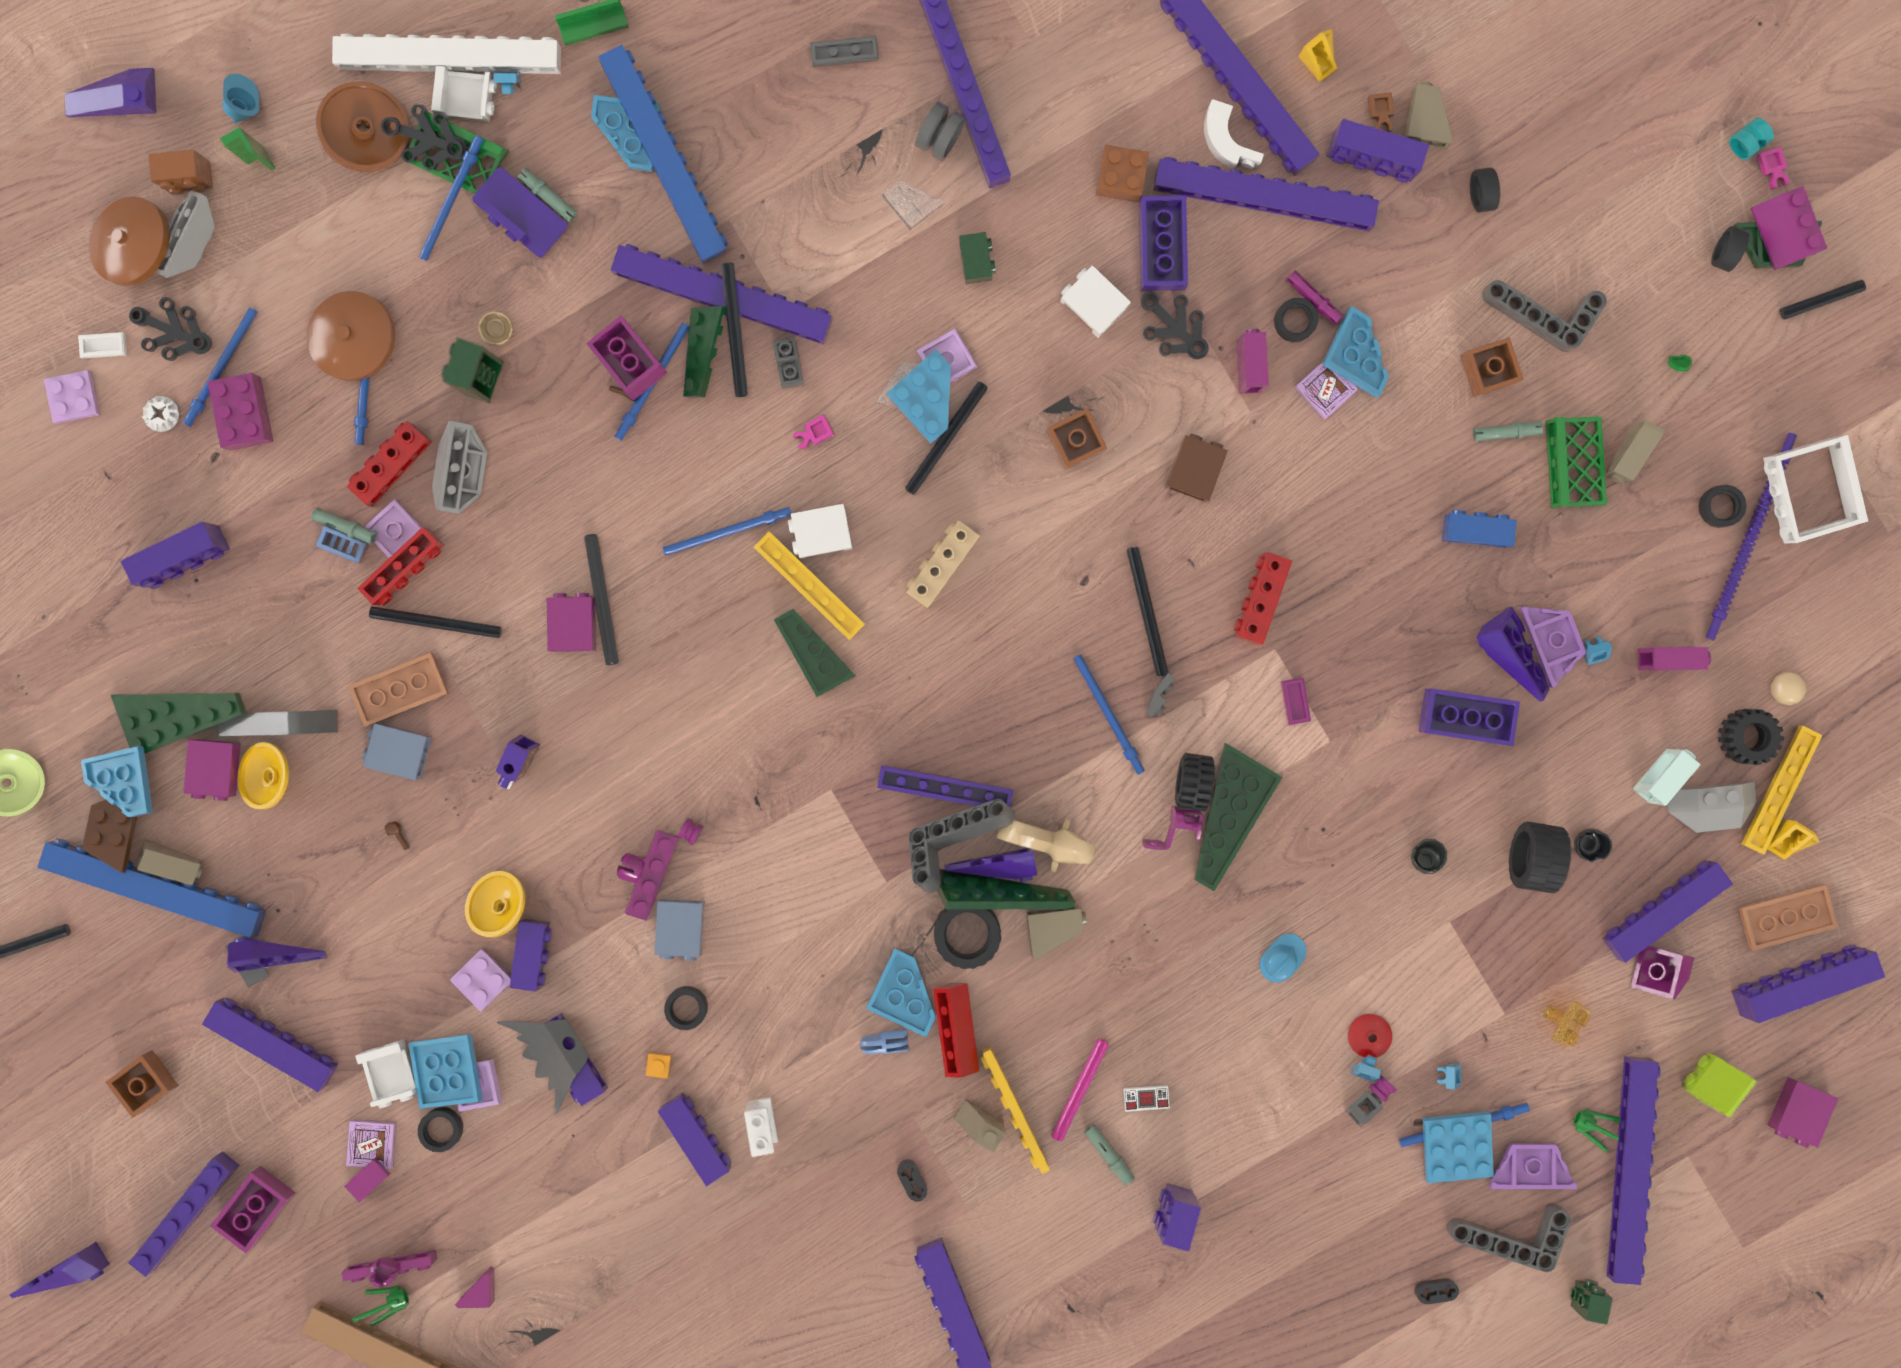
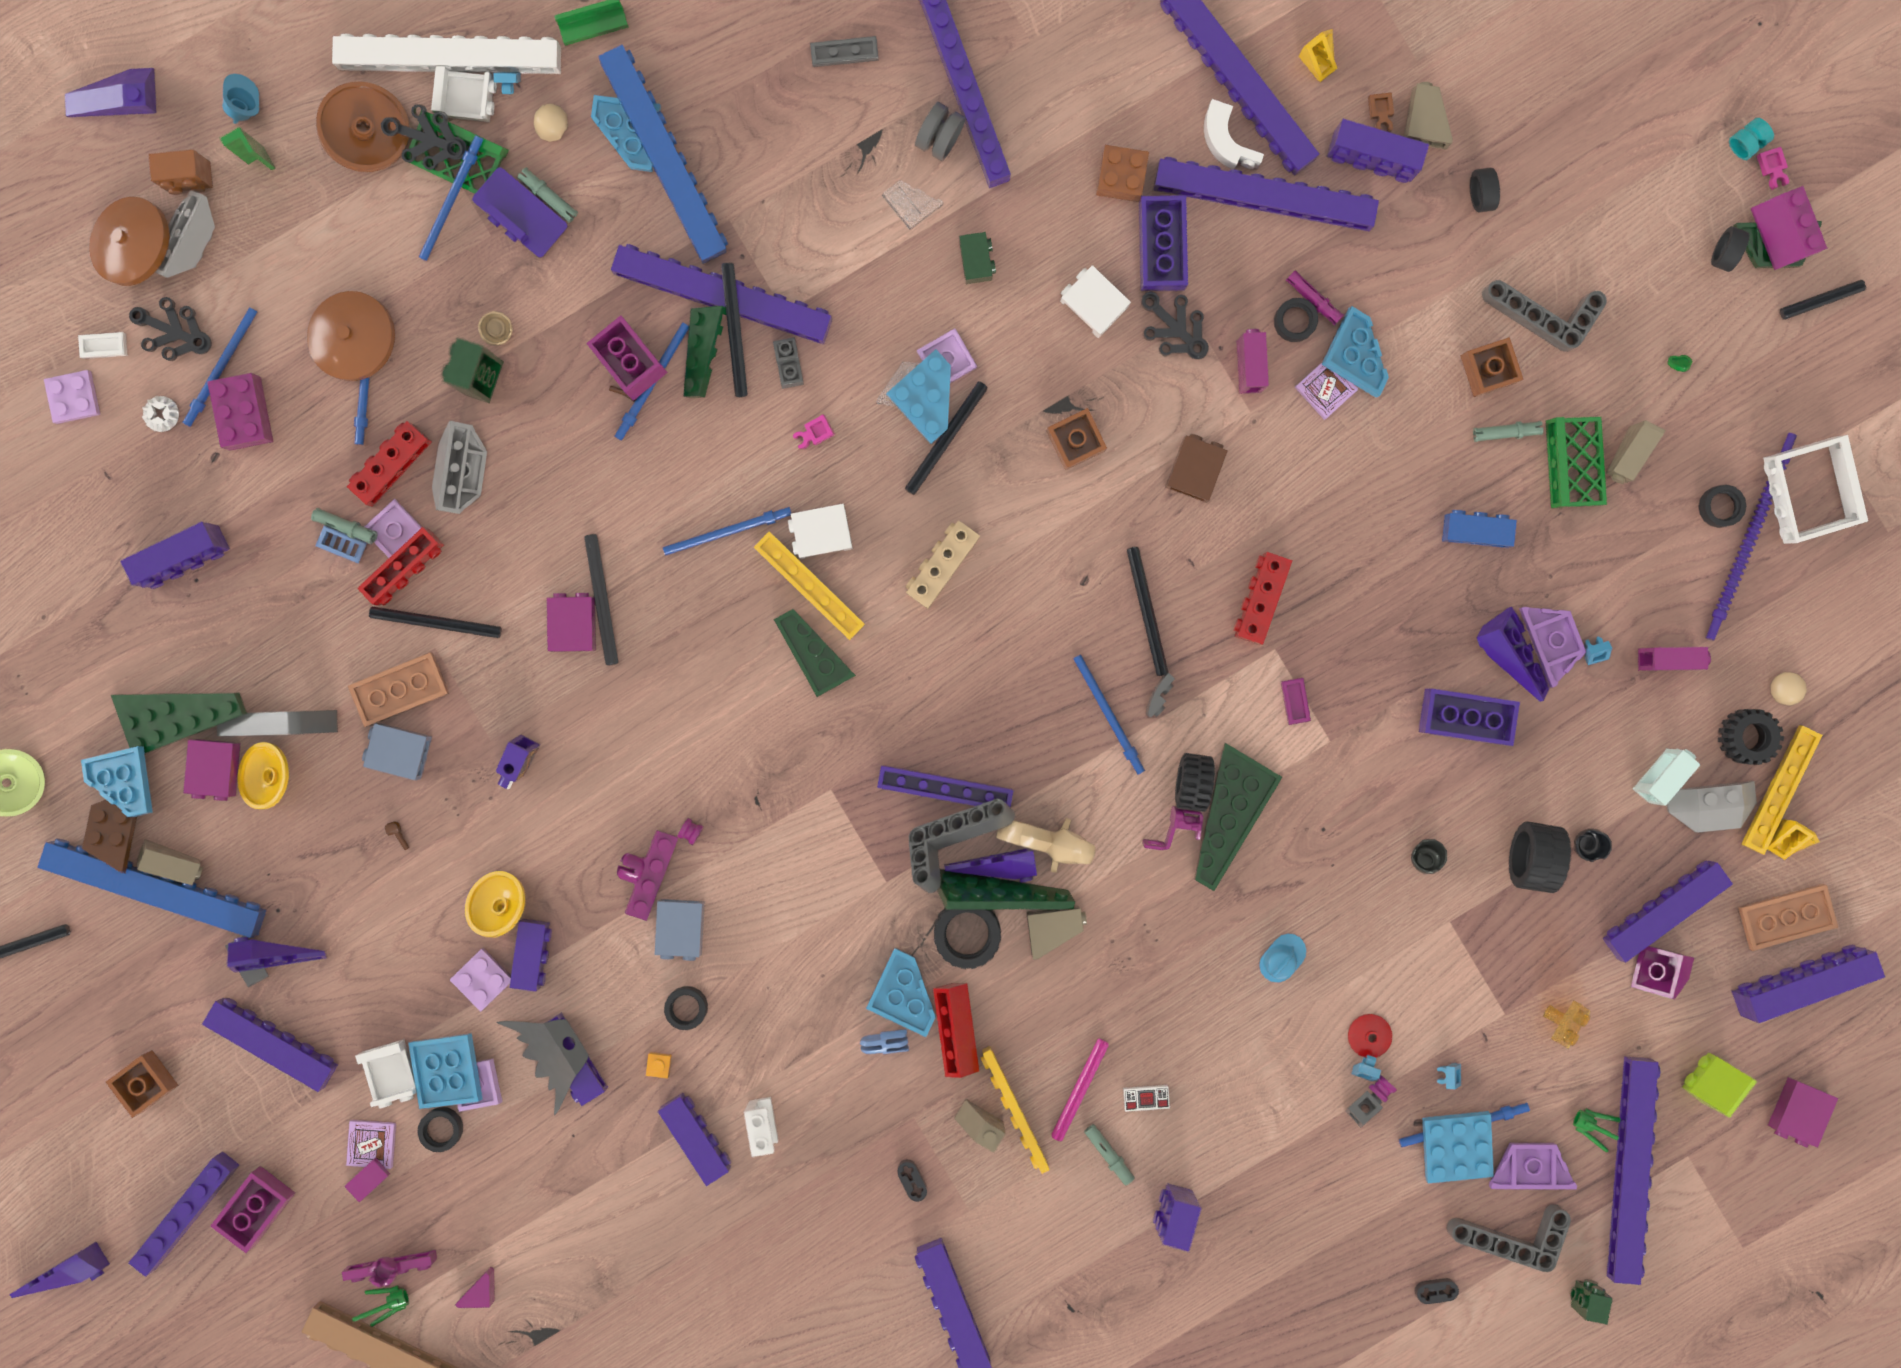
none -> tan hair [534,104,568,142]

